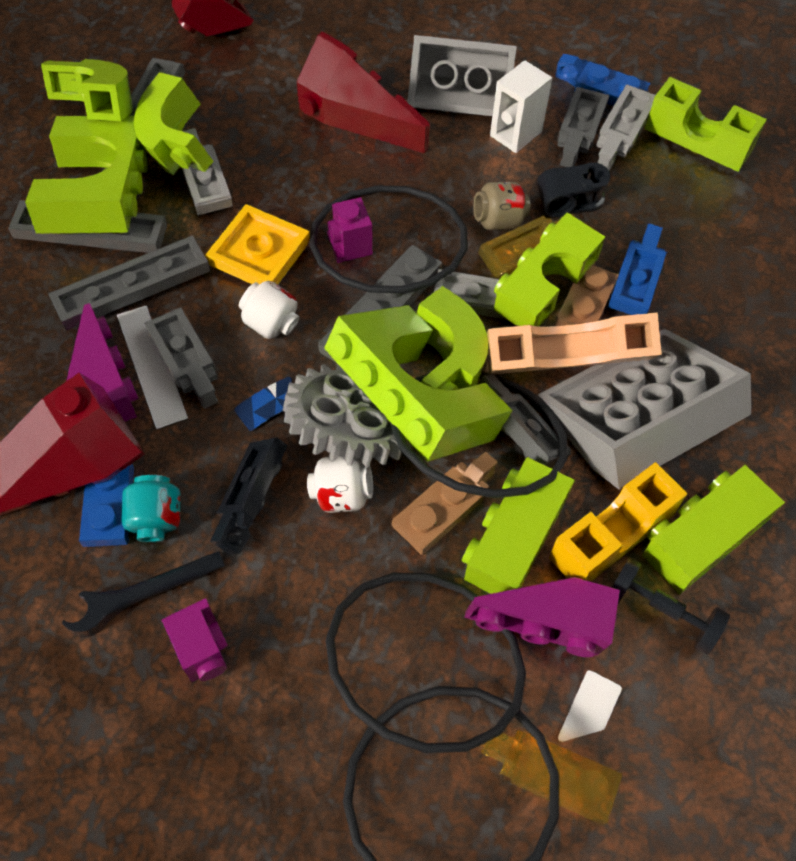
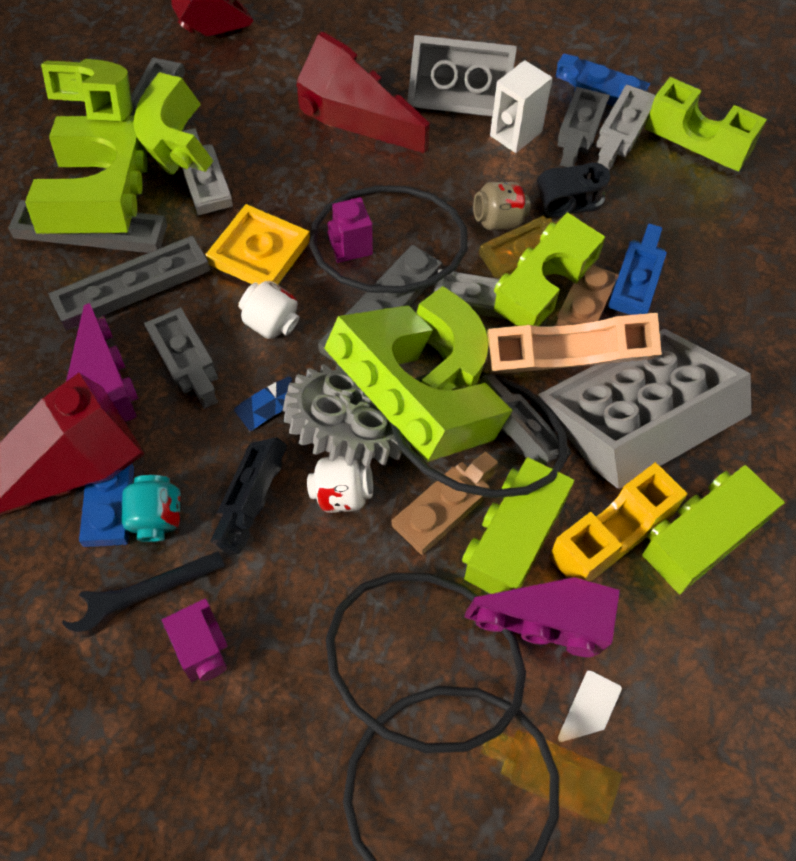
white sticker [117,305,188,429] -> none
black wheel [611,557,730,655] -> none

